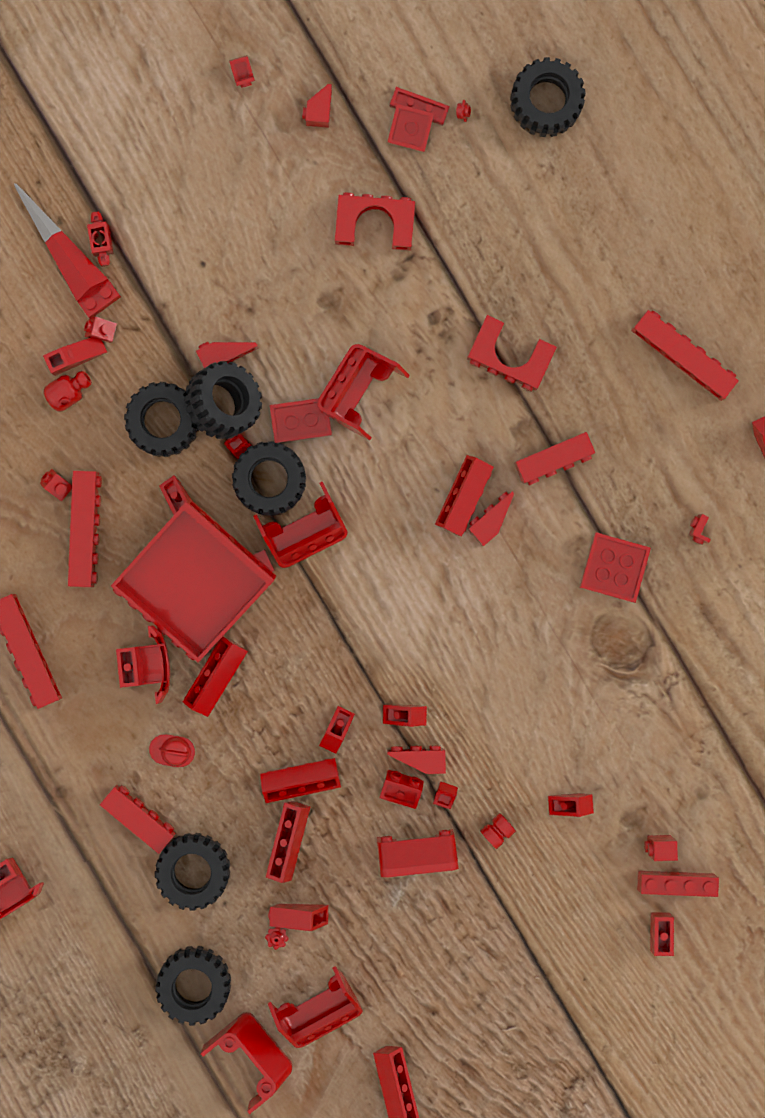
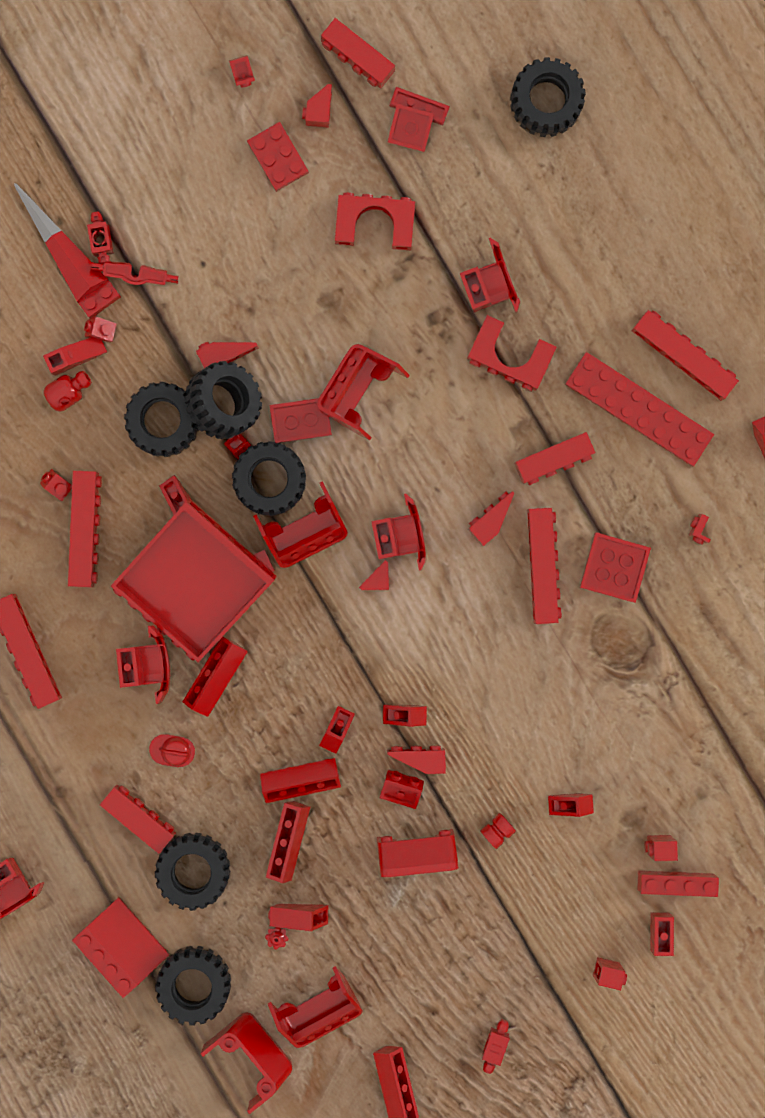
red slope [433,782,458,810] -> none
red brick [435,455,493,537] -> none
red plate [456,100,471,122] -> none
none -> red slope [72,897,169,998]
none -> red piece [91,261,179,285]
none -> red plate [247,122,309,192]
none -> red brick [321,18,395,89]
none -> red slope [359,560,389,590]
none -> red piece [371,494,427,571]
none -> red piece [460,238,520,313]
none -> red piece [482,1019,510,1074]
none -> red brick [527,508,562,624]
none -> red plate [565,352,715,467]
none -> red brick [593,957,627,991]

